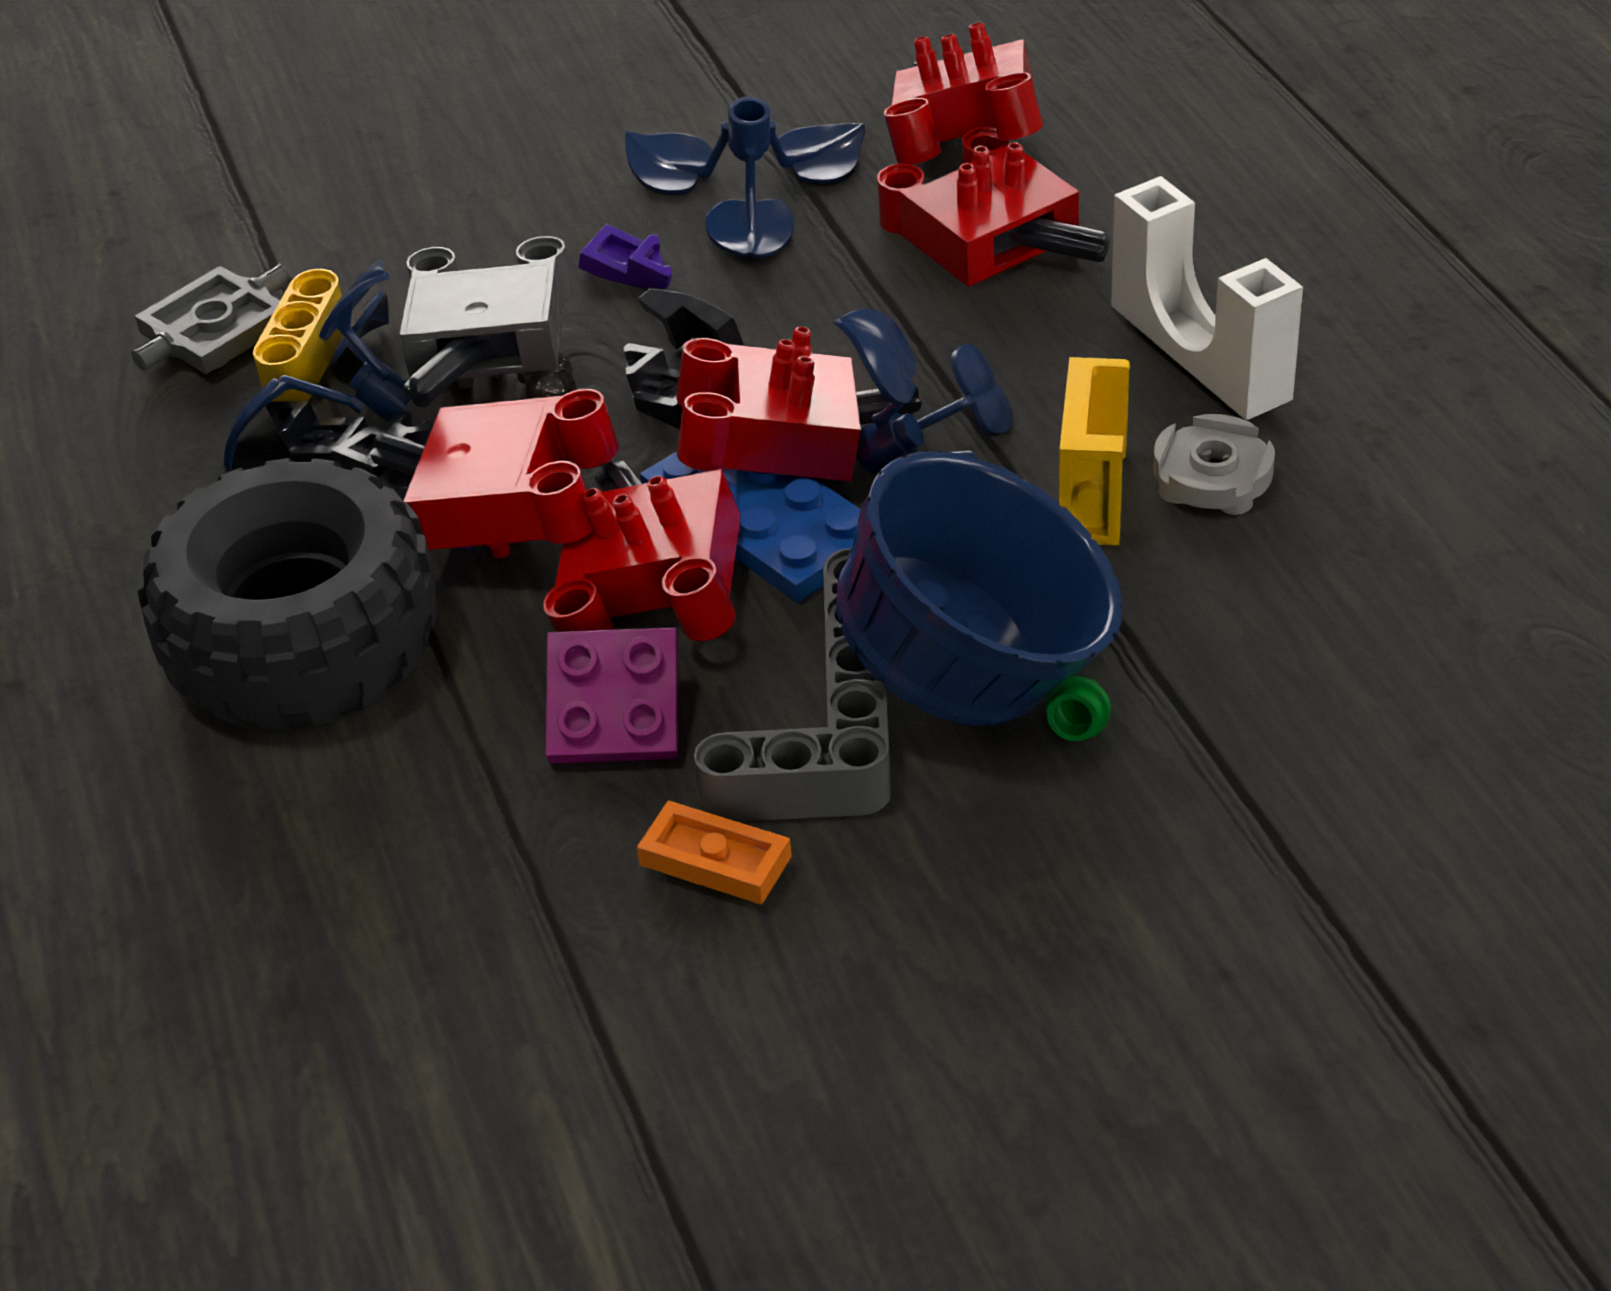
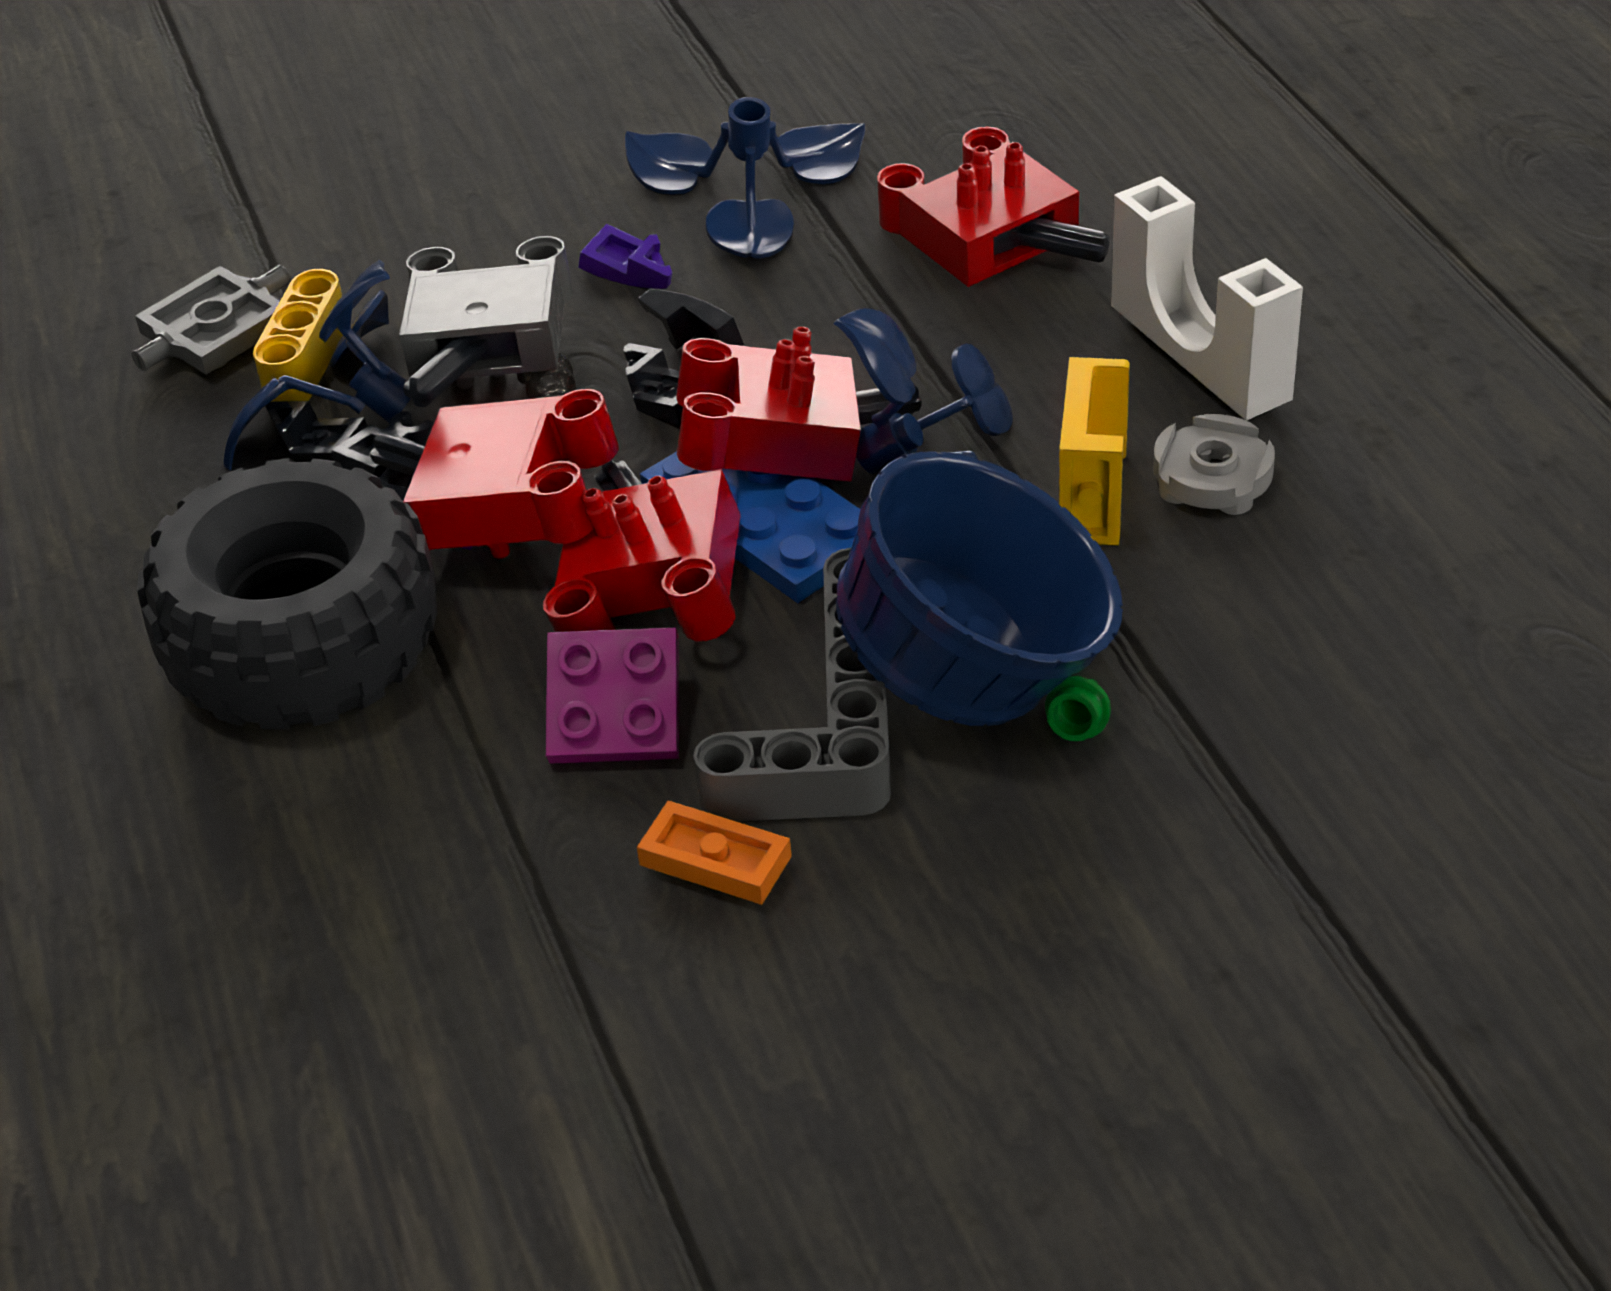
red piece [883,22,1043,165] -> none

